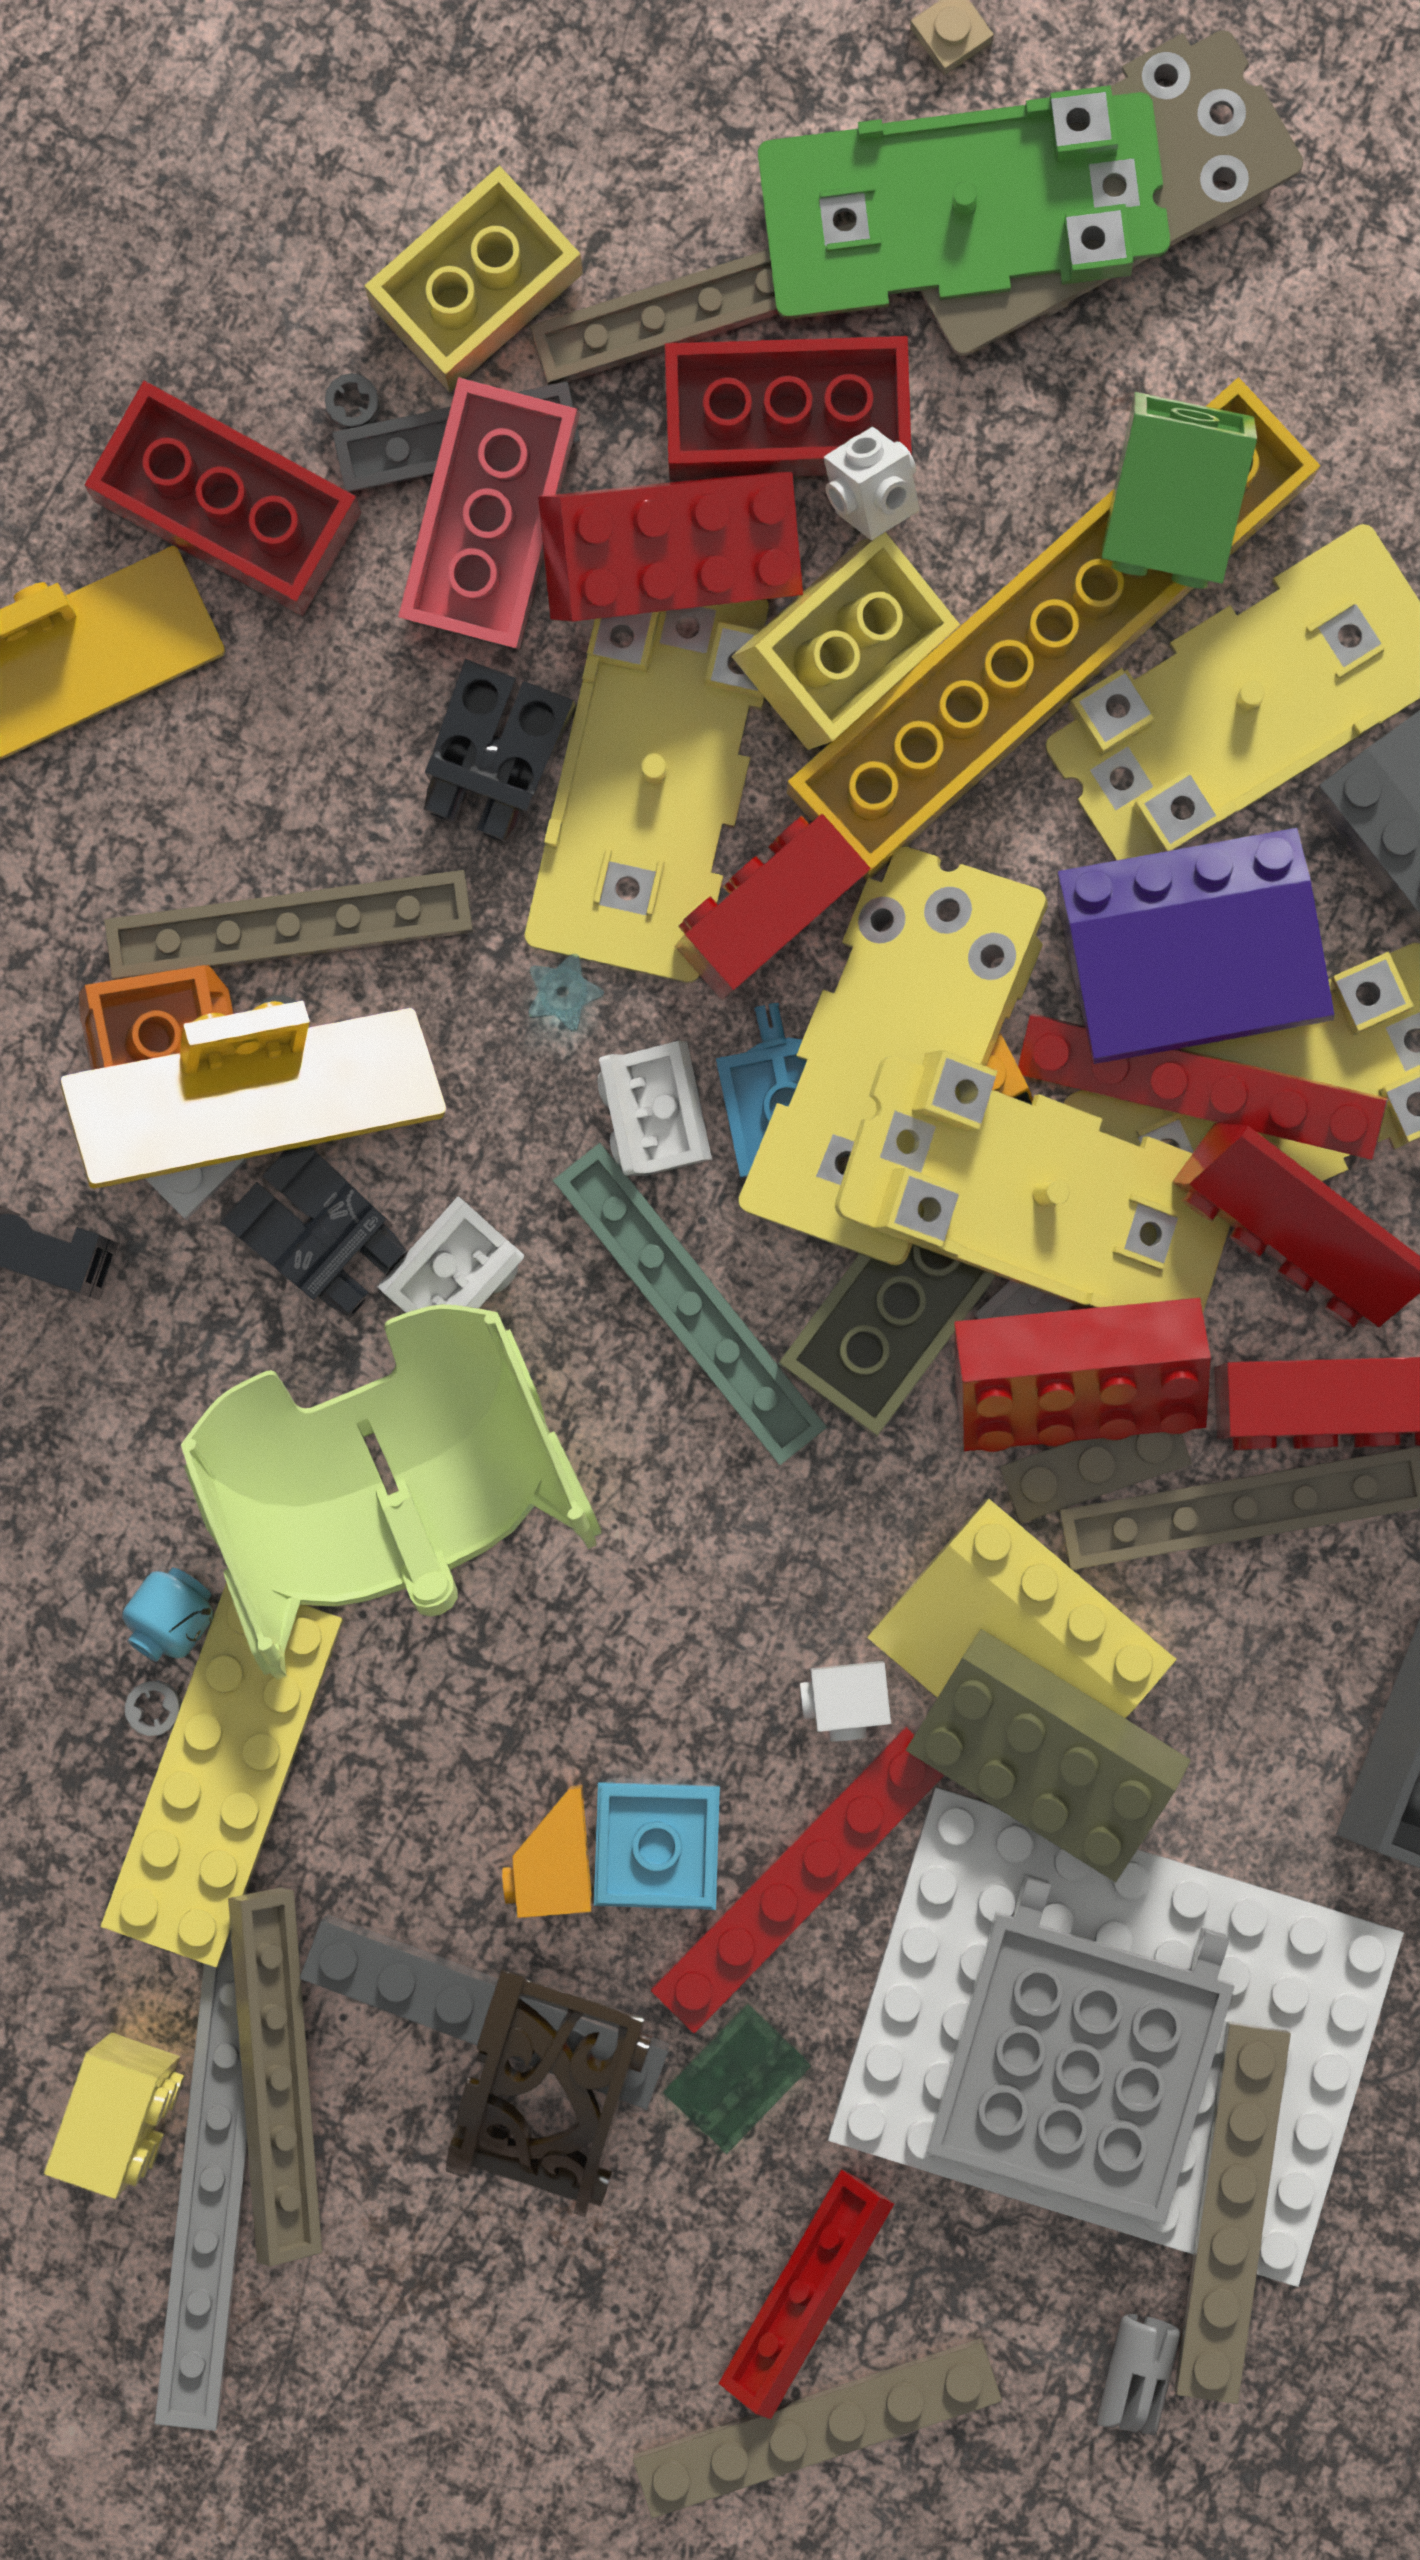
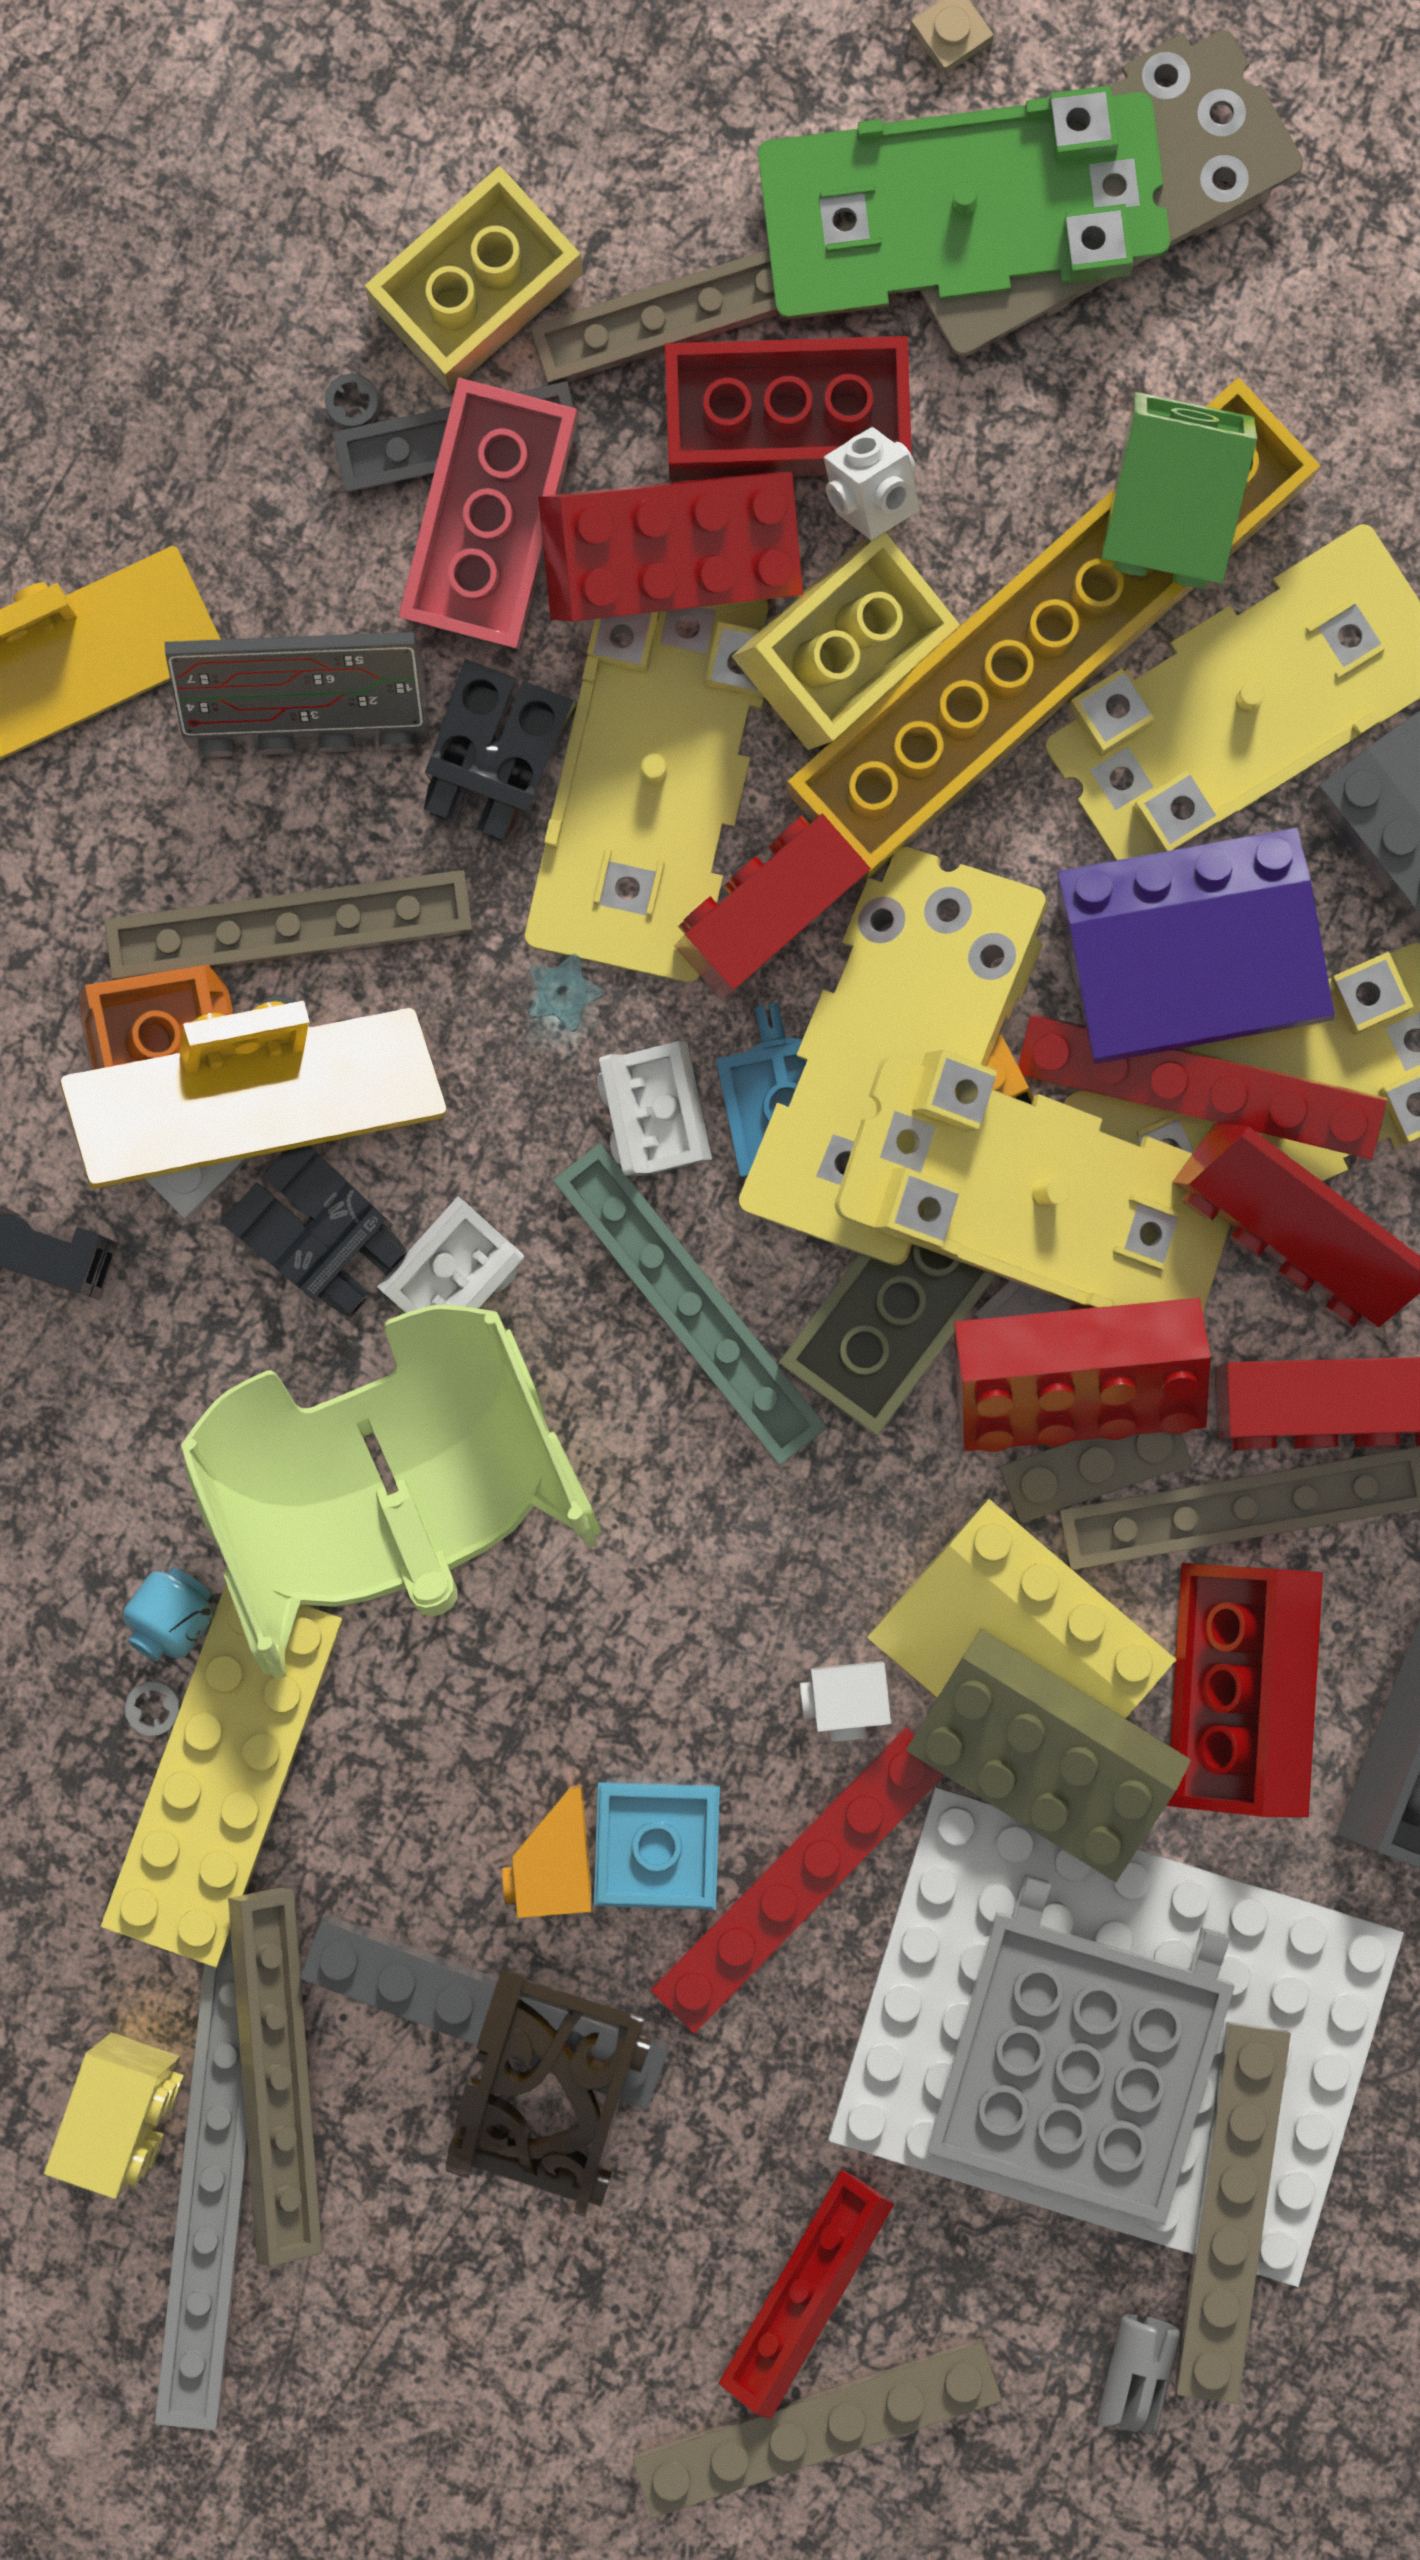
red brick [84,380,362,616] -> none
clear green plate [663,2001,812,2155] -> none
none -> dark grey slope [165,632,429,757]
none -> red slope [1167,1563,1323,1818]

